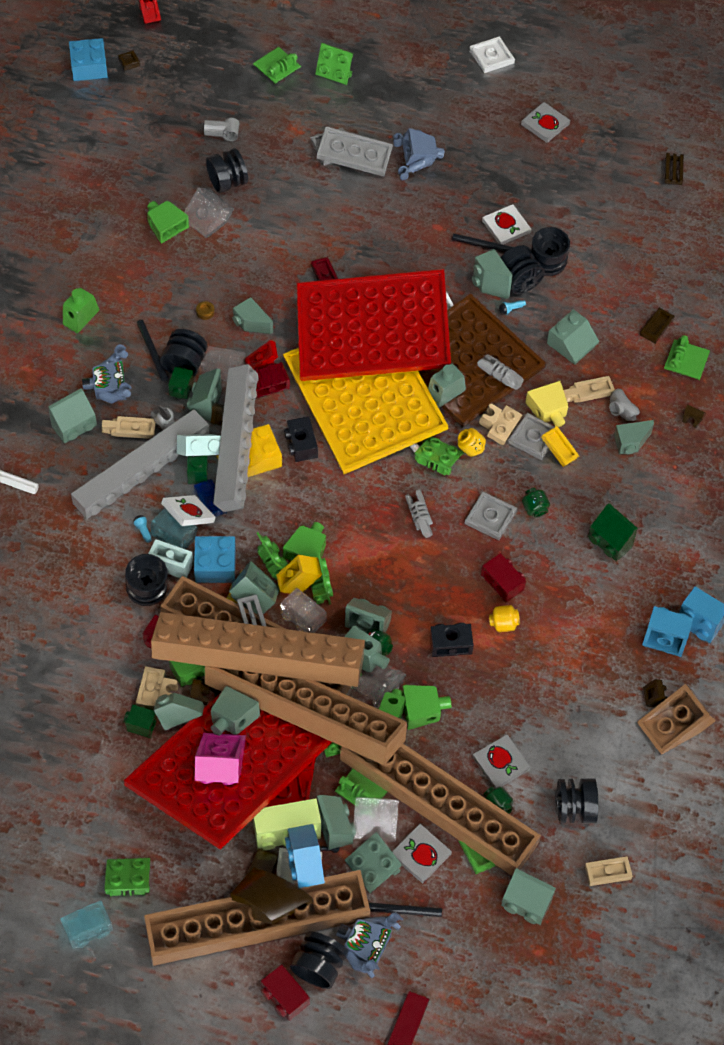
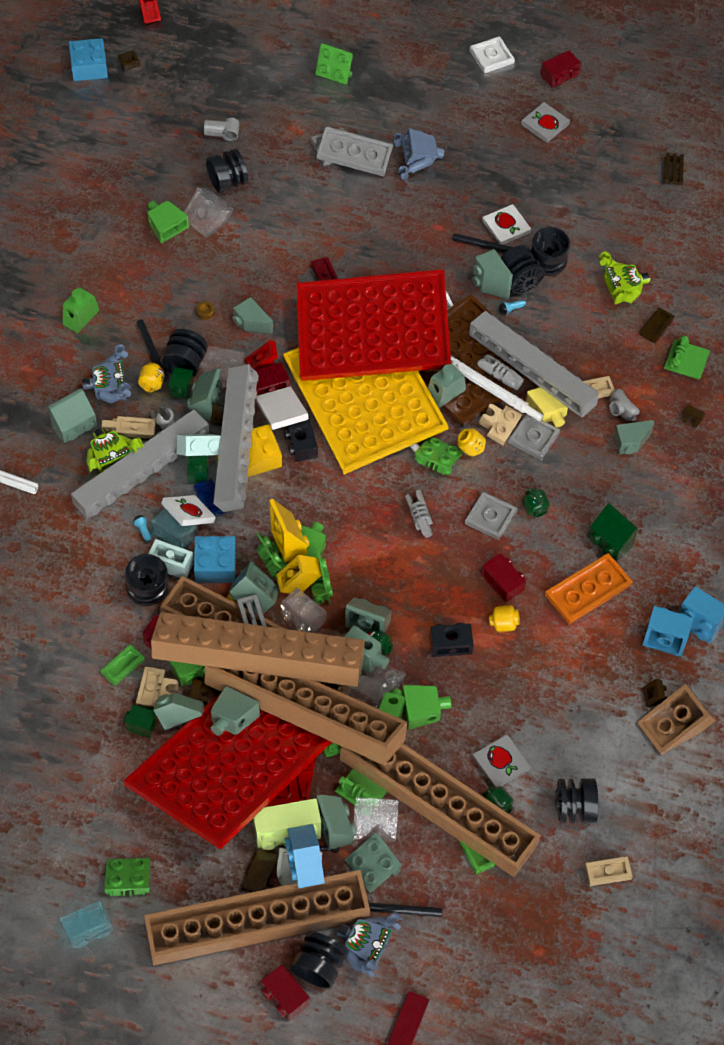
dark pink slope [195,733,246,785] -> none
dark brown slope [231,868,313,924] -> none
bright green hinge [253,47,301,84] -> none
light grey tile [392,824,452,884] -> none
sand green slope [501,868,556,925] -> none
yellow tile [541,426,579,467] -> none
sand green slope [547,309,599,365] -> none
none -> lime torso [86,428,144,474]
none -> bright green tile [100,644,145,686]
none -> yellow head [138,363,164,392]
none -> white tile [255,386,309,430]
none -> yellow slope [269,499,309,563]
none -> white axle [451,356,543,421]
none -> light grey brick [470,311,599,418]
none -> dark red brick [540,50,581,88]
none -> orange plate [545,553,633,624]
none -> lime torso [598,251,650,304]

